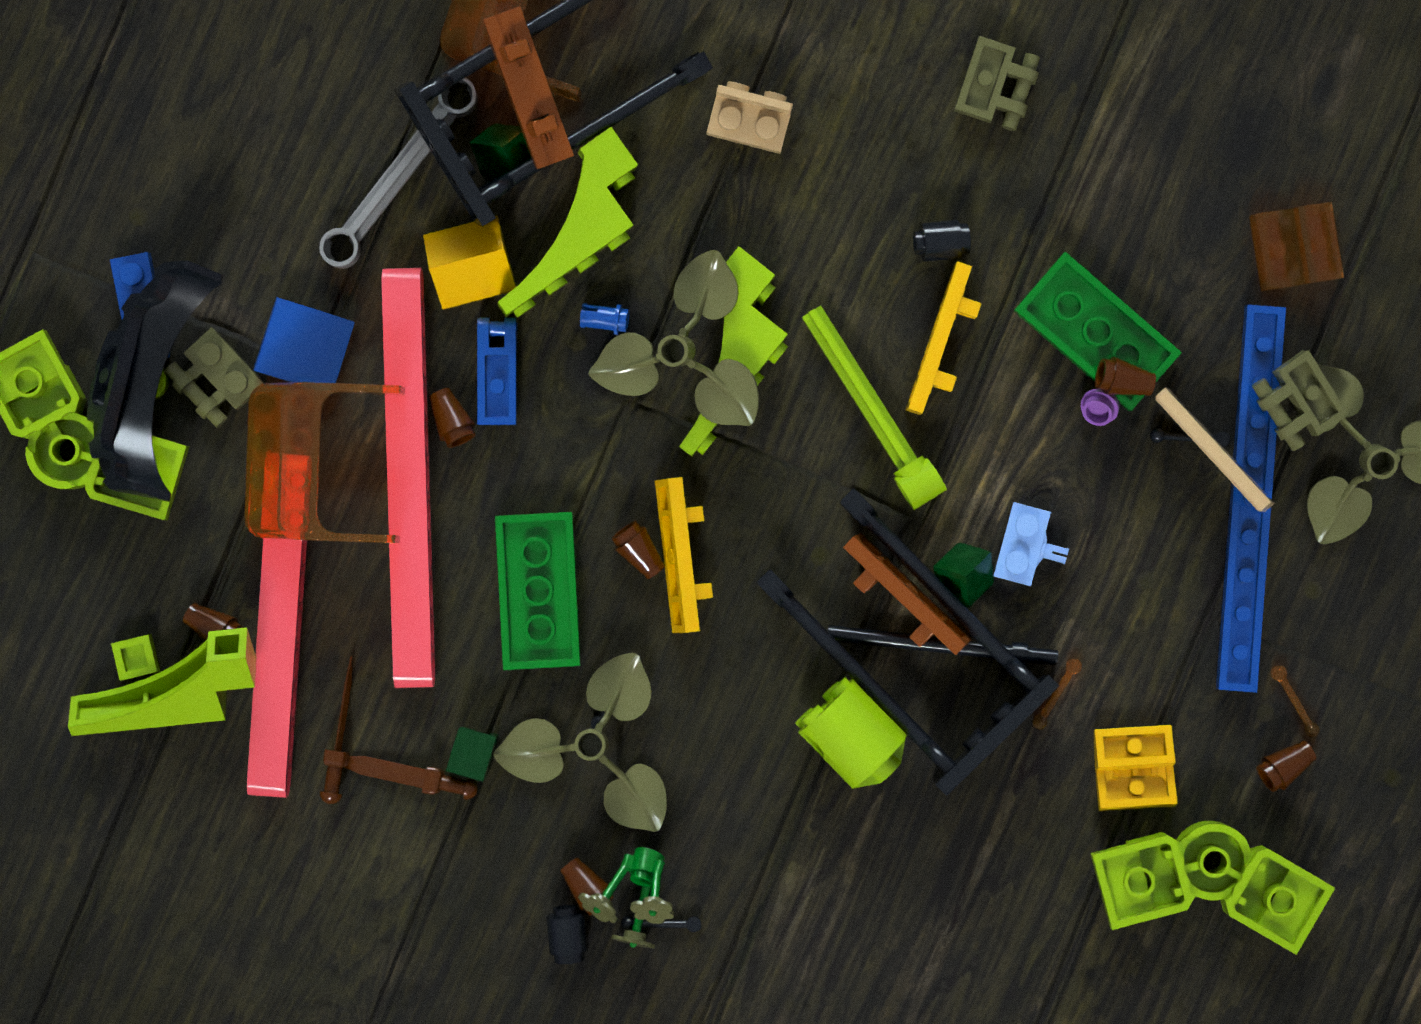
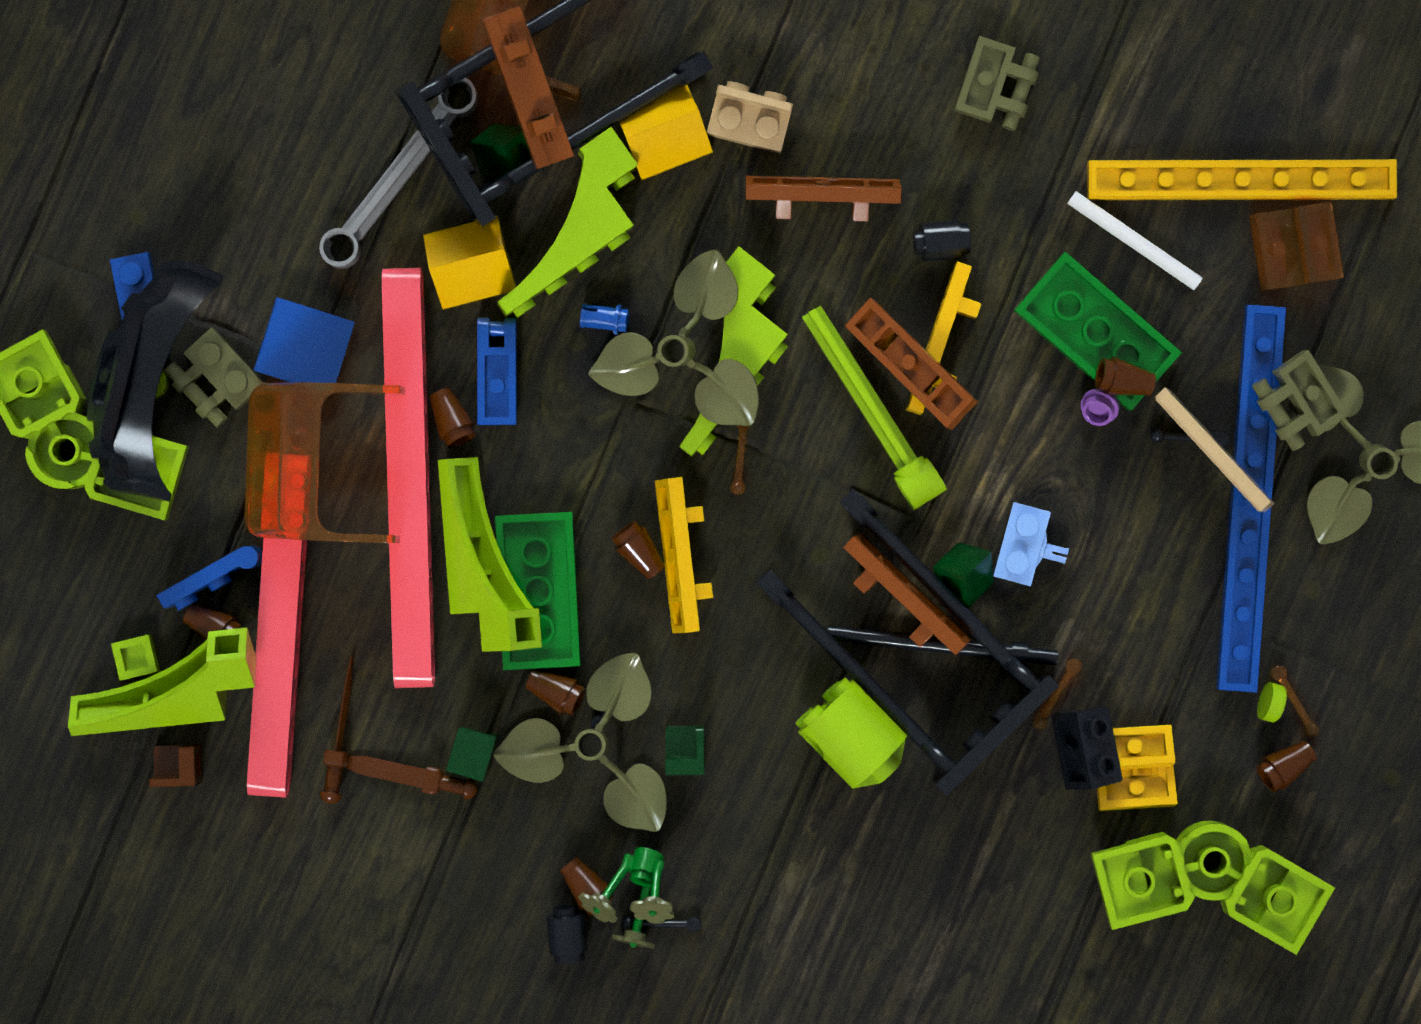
none -> reddish brown panel [149,744,202,787]
none -> blue plate [156,546,262,611]
none -> lime arch [438,457,542,652]
none -> reddish brown cone [525,668,586,716]
none -> yellow slope [619,84,713,180]
none -> dark green panel [665,725,705,775]
none -> clear orange hinge [730,425,750,495]
none -> dark orange hinge [746,175,901,221]
none -> dark orange hinge [845,297,978,430]
none -> black bracket [1051,706,1122,790]
none -> white bar [1067,191,1202,290]
none -> yellow tile [1087,159,1397,200]
none -> lime tile [1257,682,1287,723]

